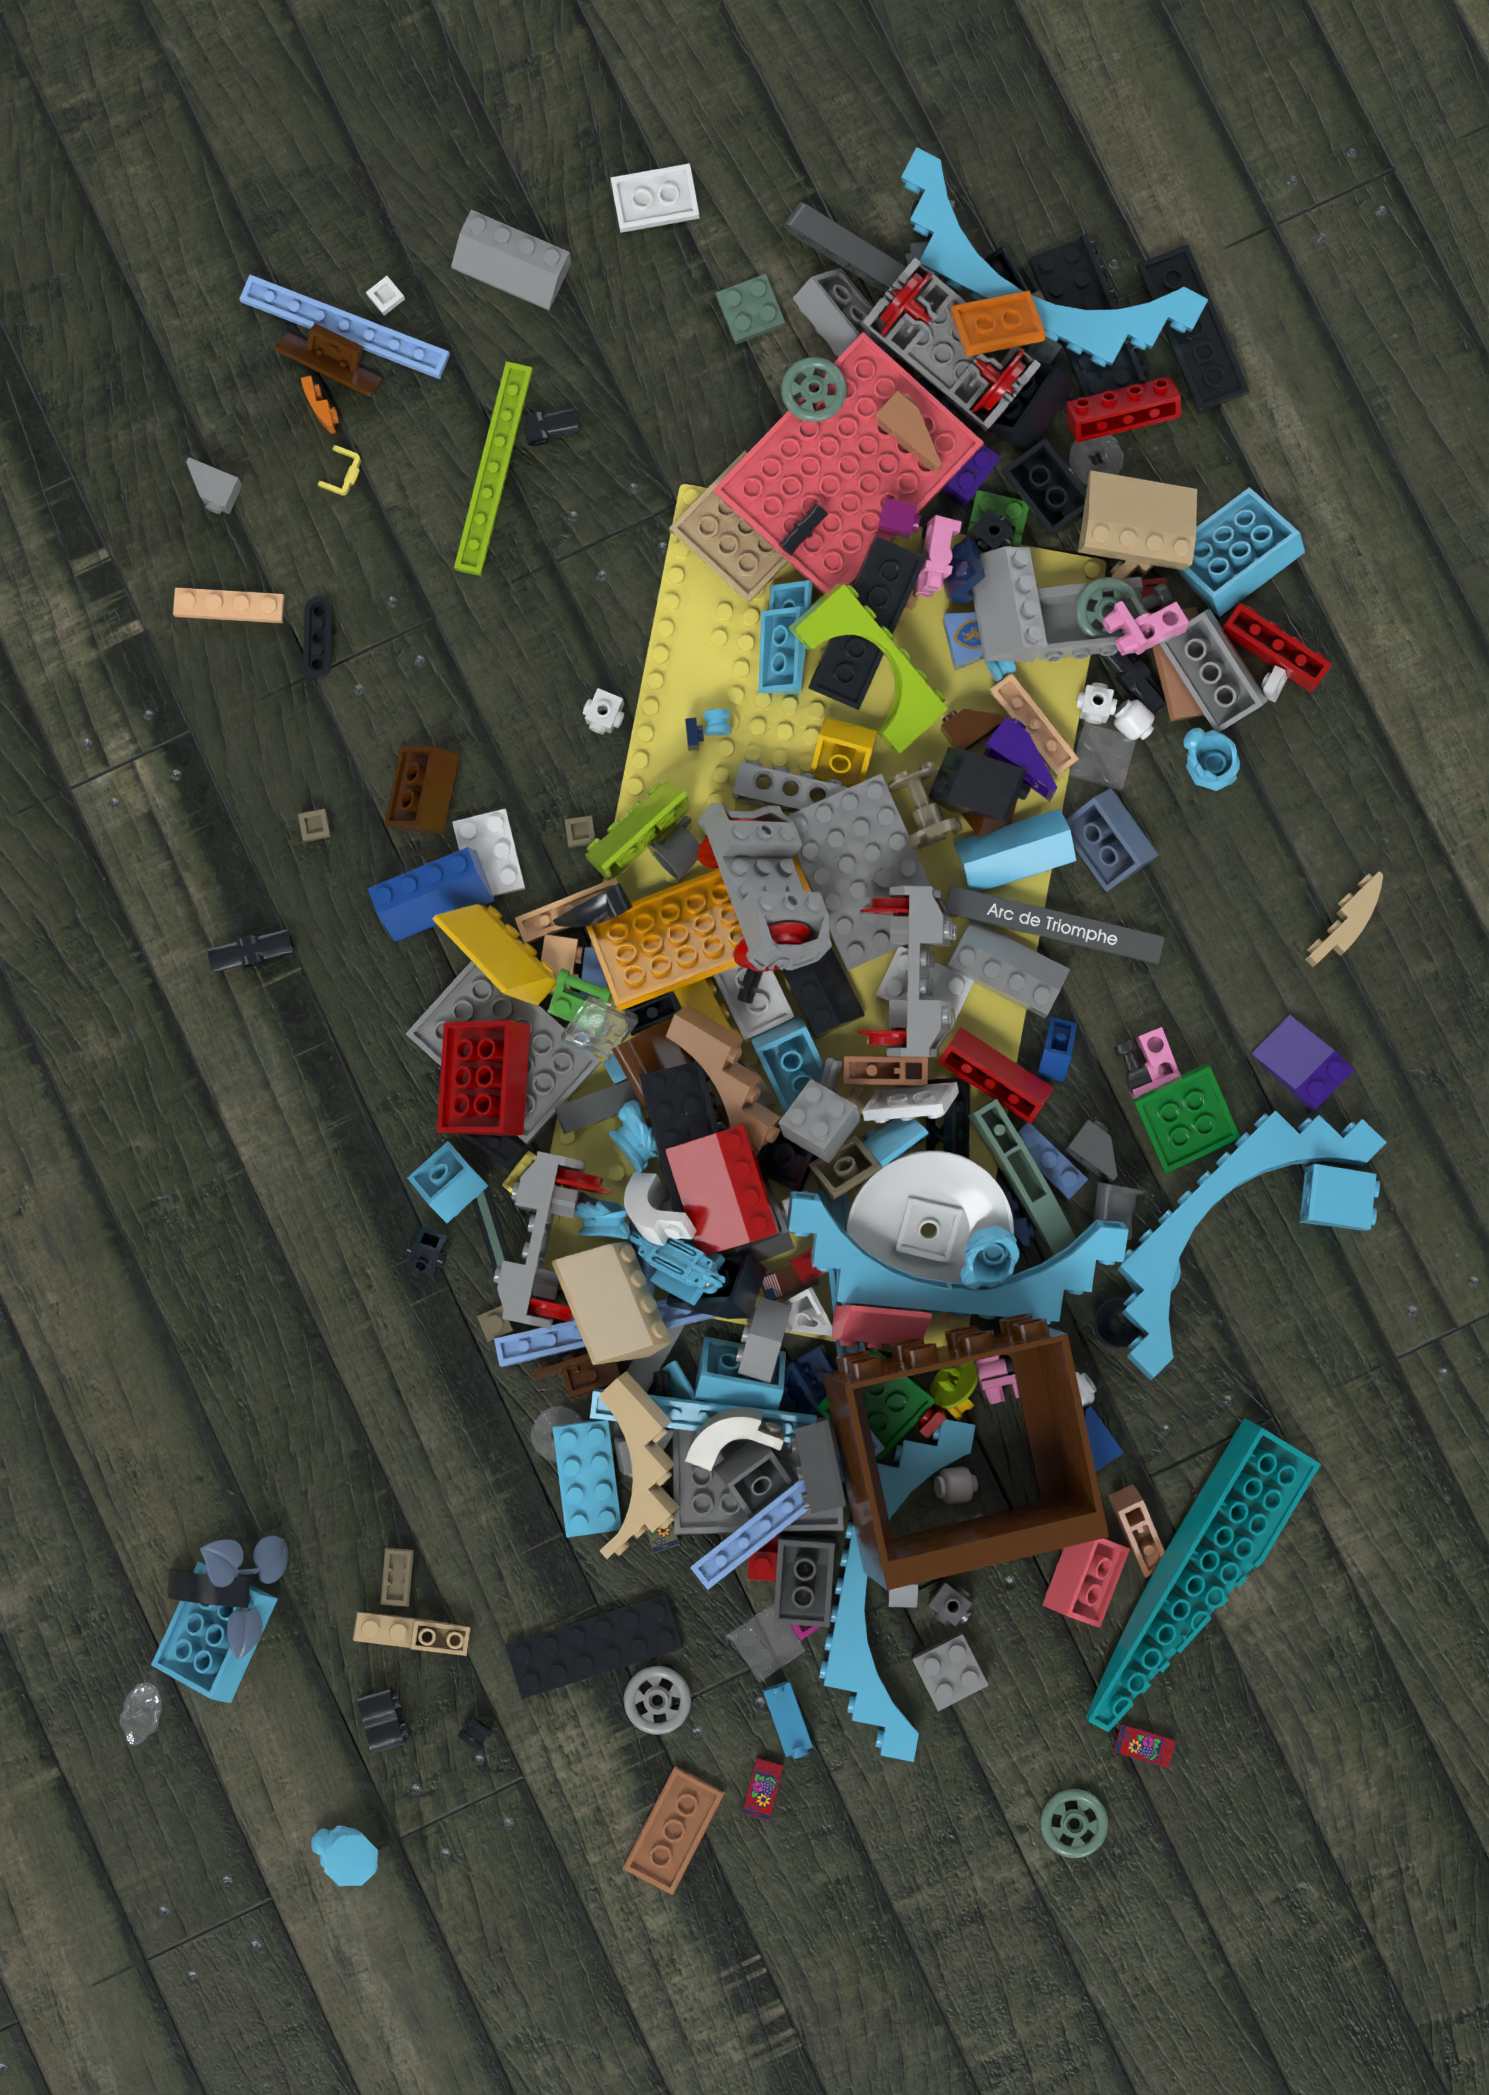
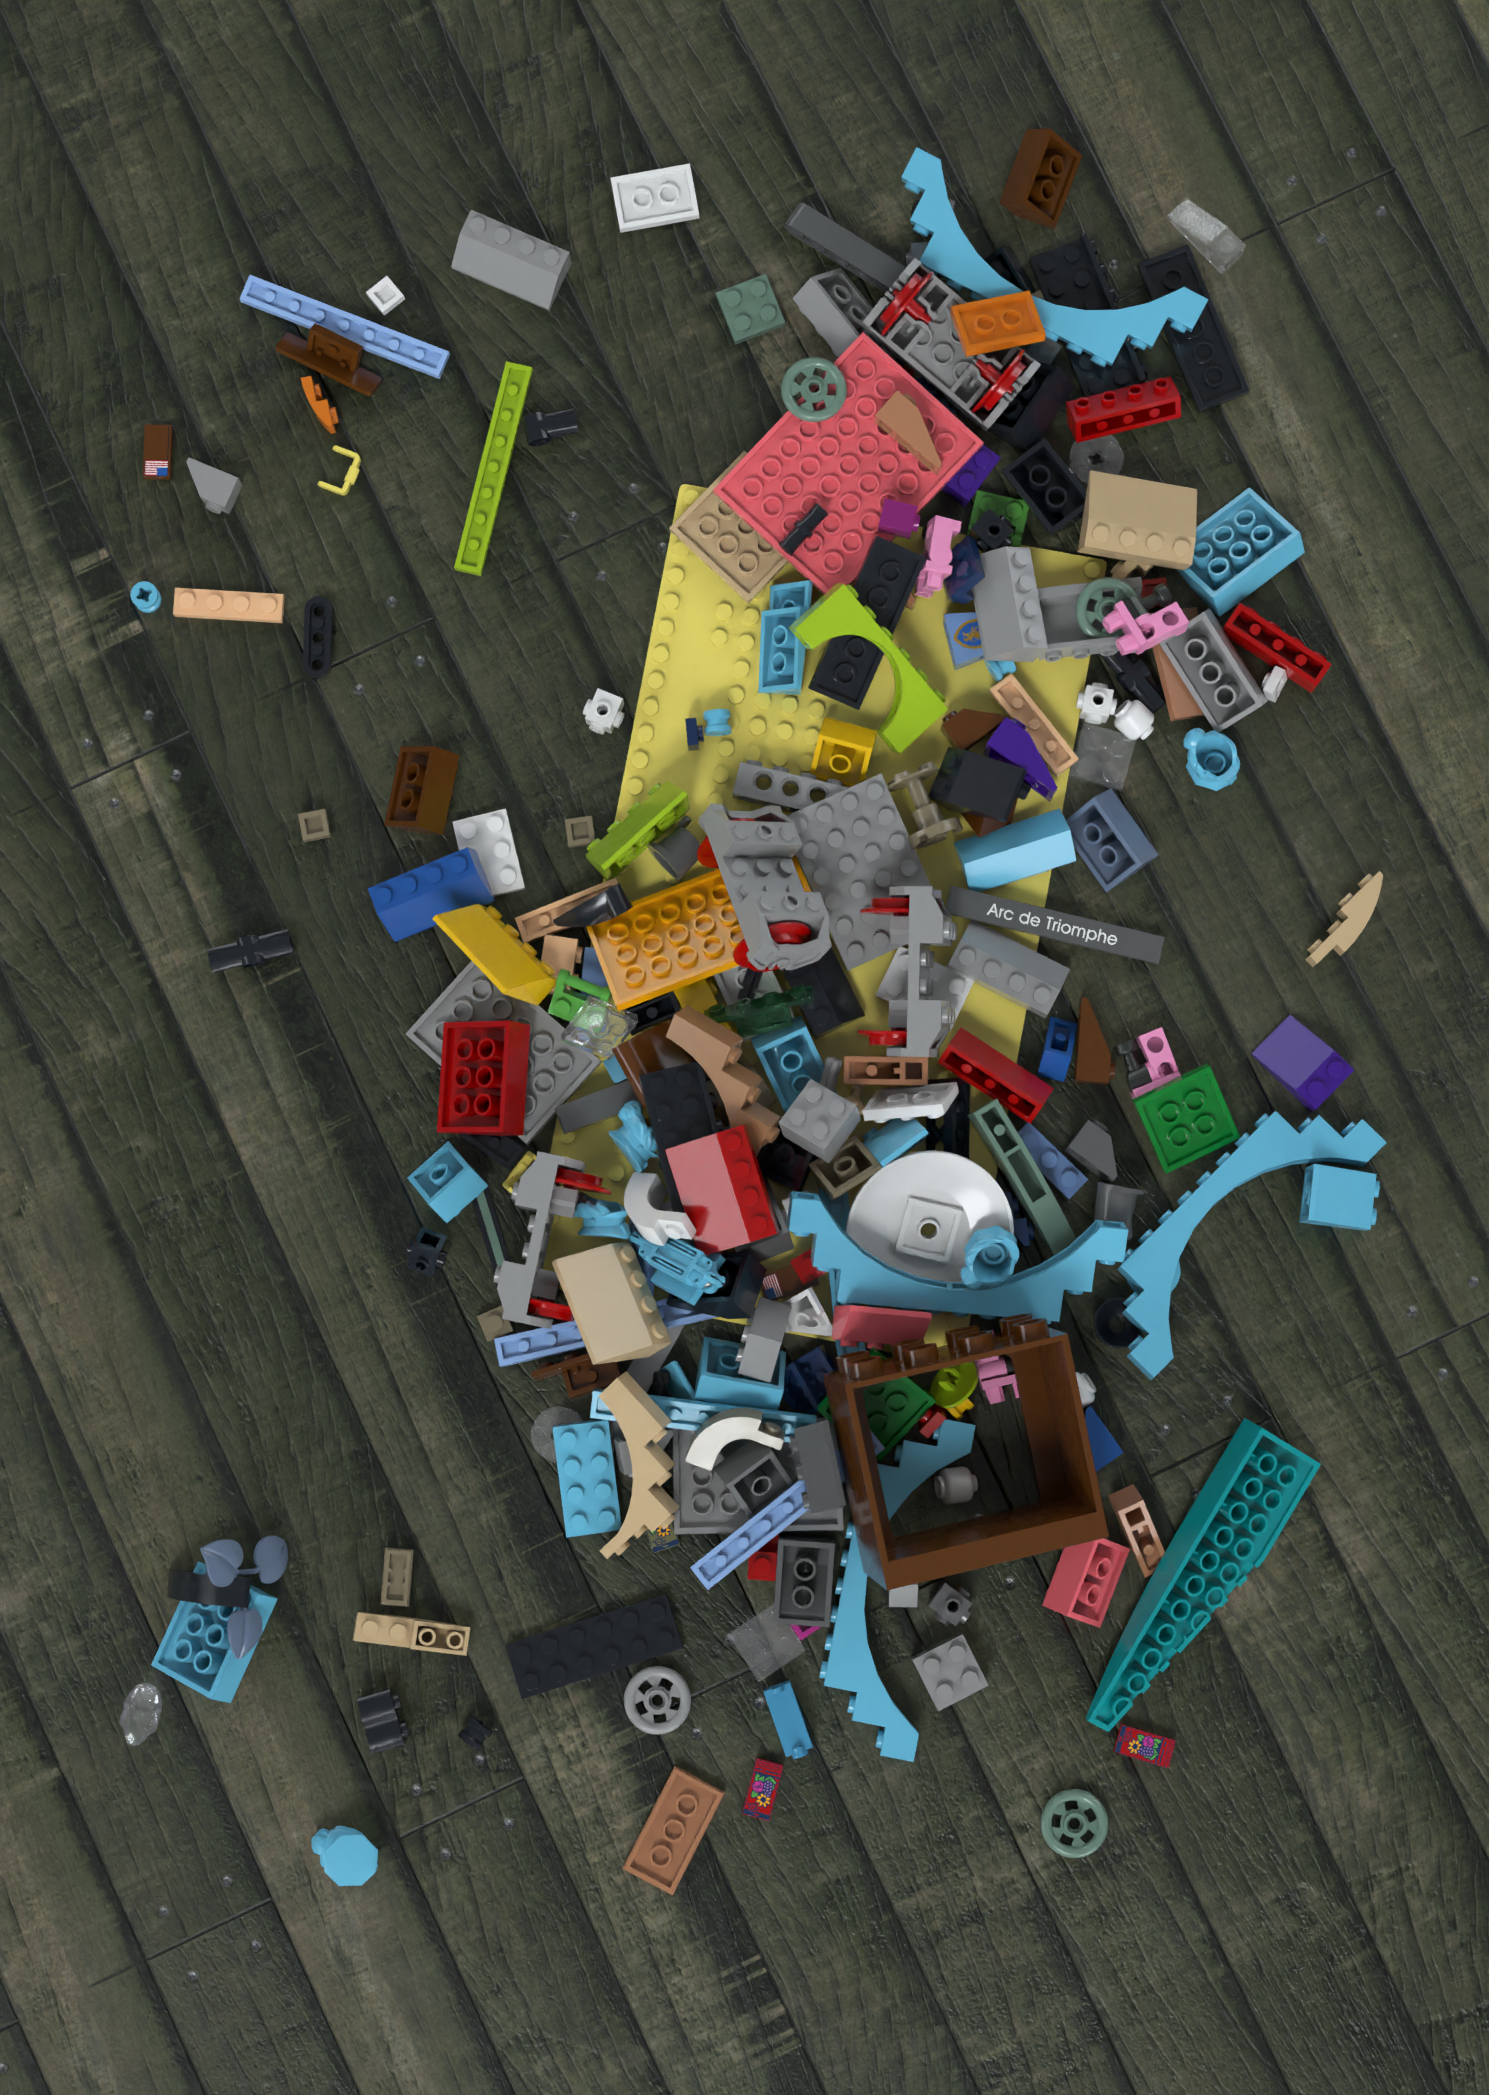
none -> medium azure wheel [130,581,162,613]
none -> reddish brown tile [143,424,173,480]
none -> clear green bracket [704,985,814,1038]
none -> reddish brown slope [999,128,1082,229]
none -> reddish brown slope [1073,997,1115,1085]
none -> clear slope [1166,198,1246,274]

